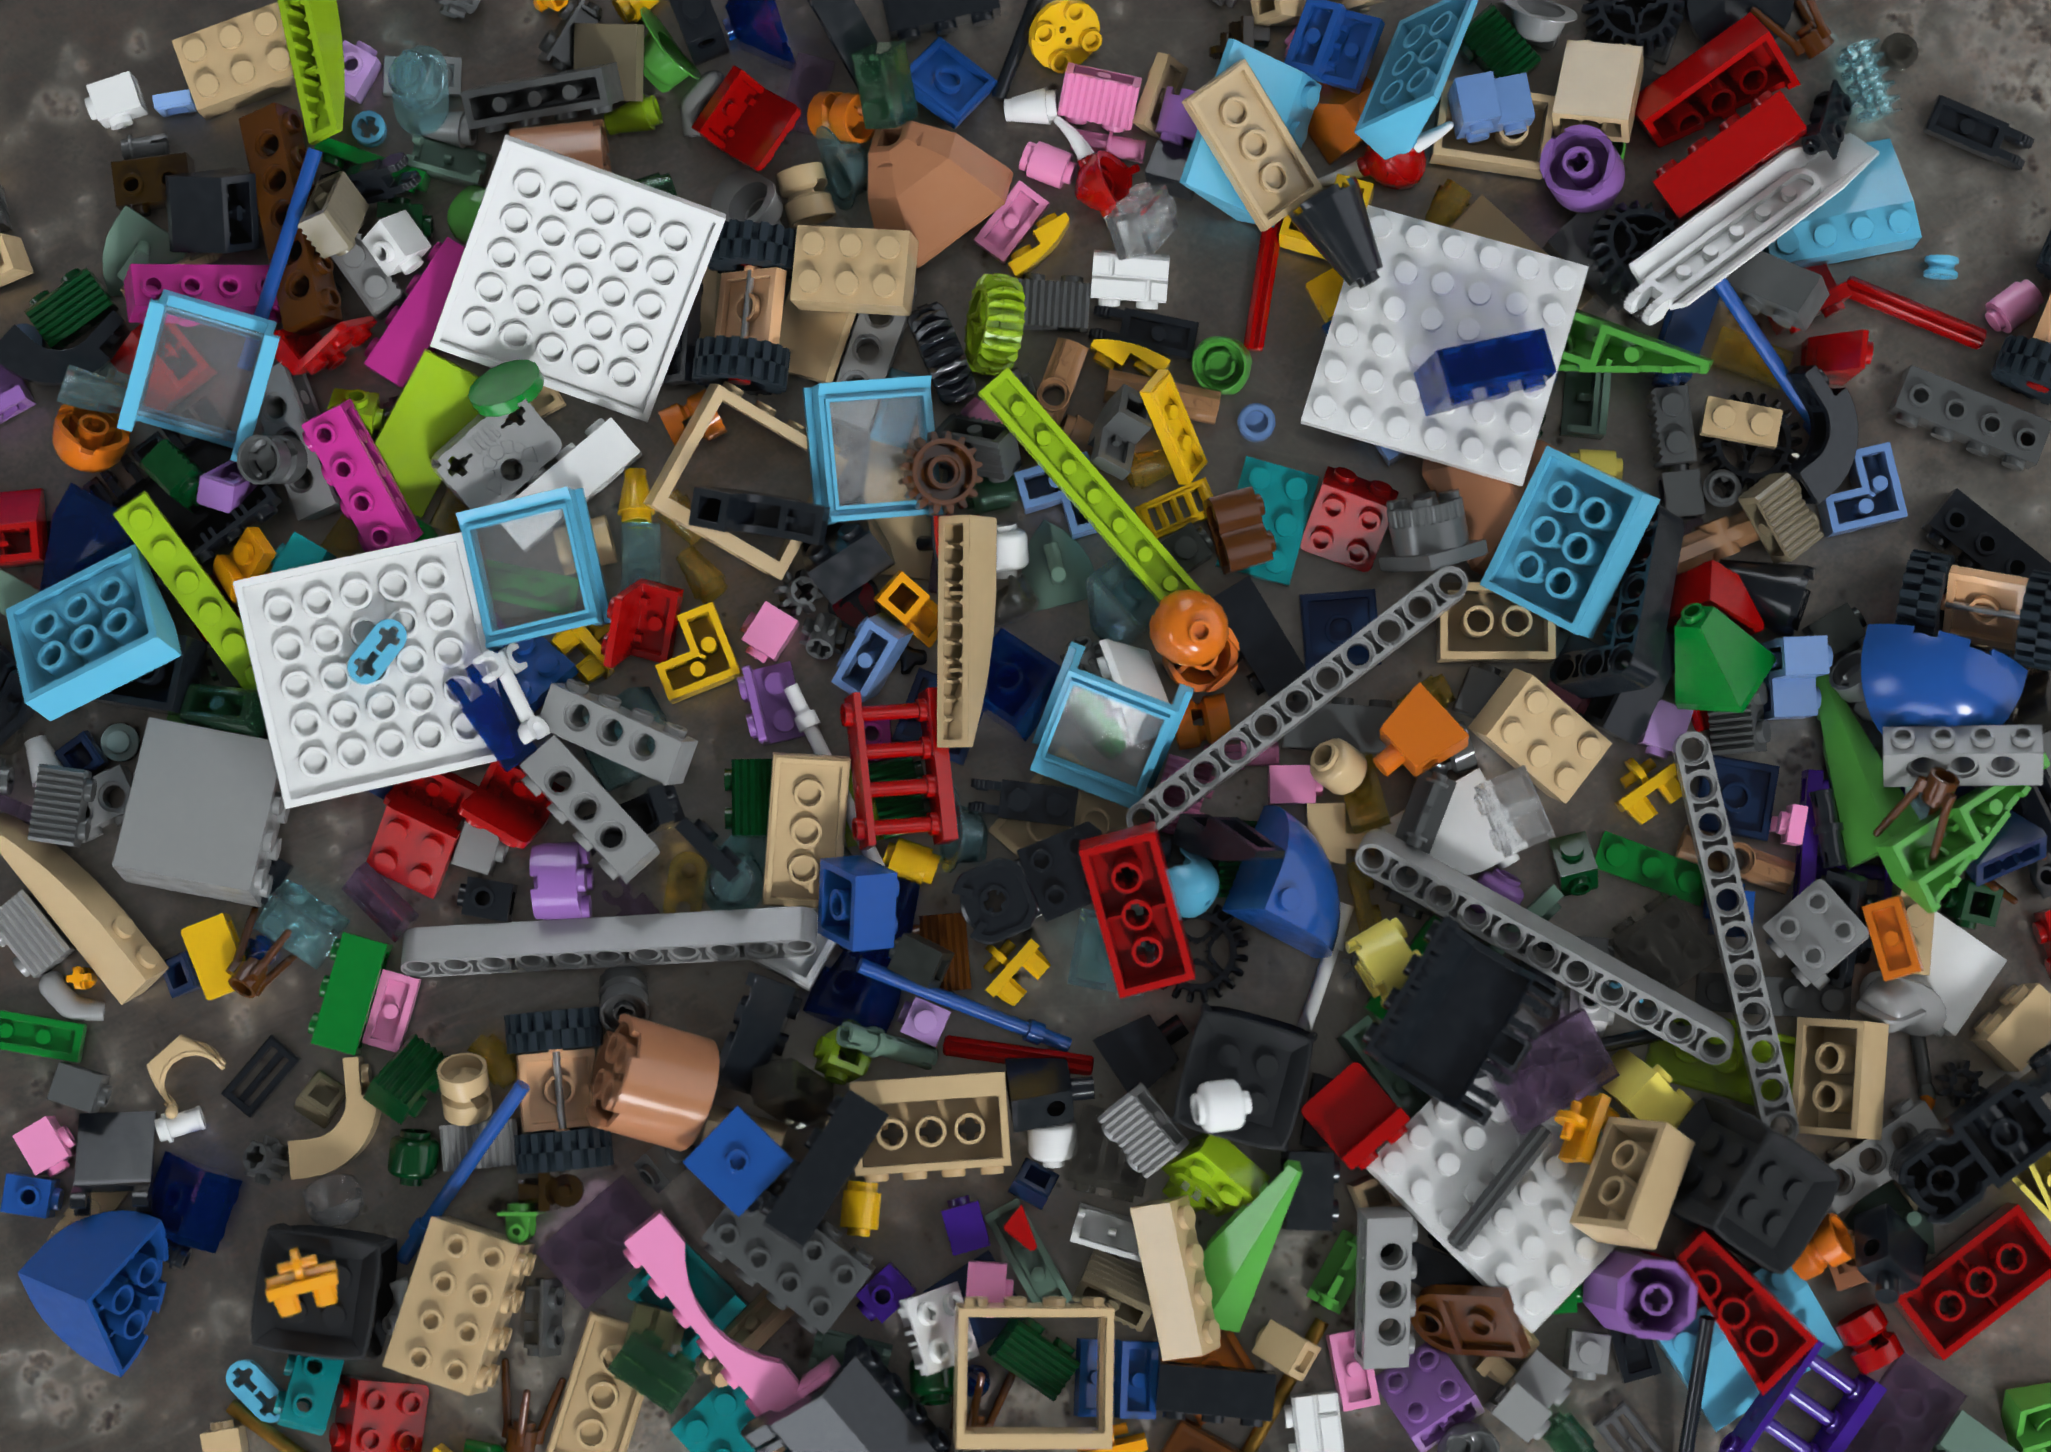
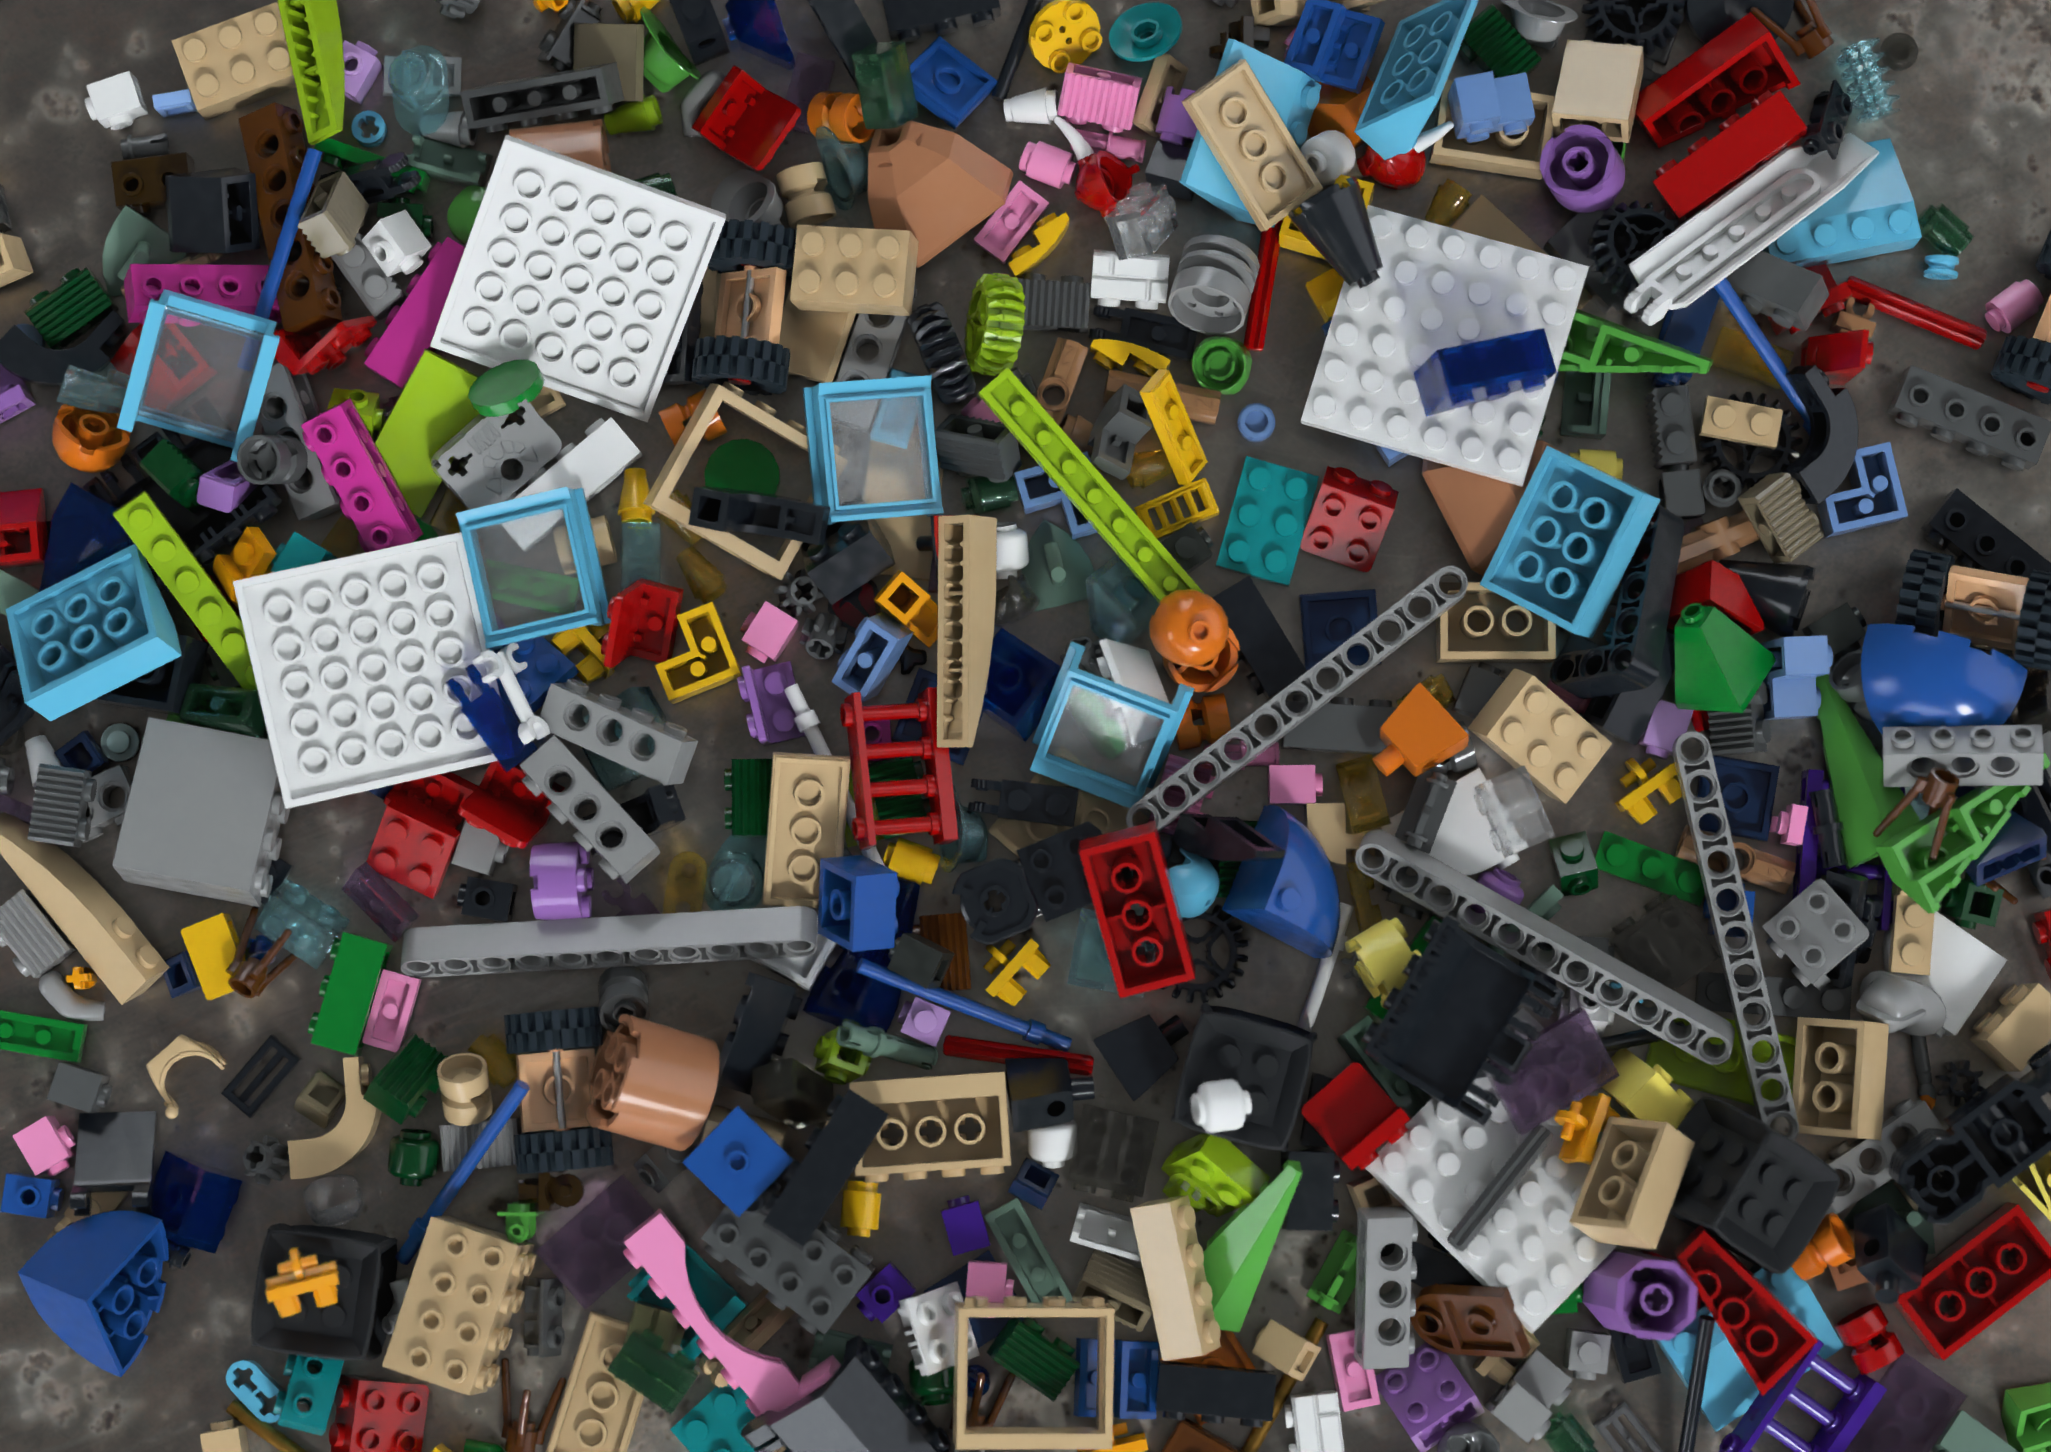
white pin [154,1105,207,1143] -> none
medium azure beam [347,619,407,685] -> none
black plate [675,817,744,884] -> none
reddish brown gear [898,431,983,515] -> none
red slope [1003,1203,1037,1251] -> none
light grey brick [1098,1082,1190,1178] -> none
reddish brown brick [1202,486,1276,575] -> none
tan head [1310,738,1367,795] -> none
dark grey piece [1379,489,1488,572] -> none
orange plate [1862,896,1924,982] -> none
black hinge [1922,95,2034,170] -> none
none -> green tile [704,439,780,495]
none -> teal dish [1109,2,1183,62]
none -> light grey wheel [1167,234,1260,335]
none -> white head [1301,130,1356,184]
none -> medium nougat tile [1829,297,1877,340]
none -> clear green brick [1918,203,1974,257]

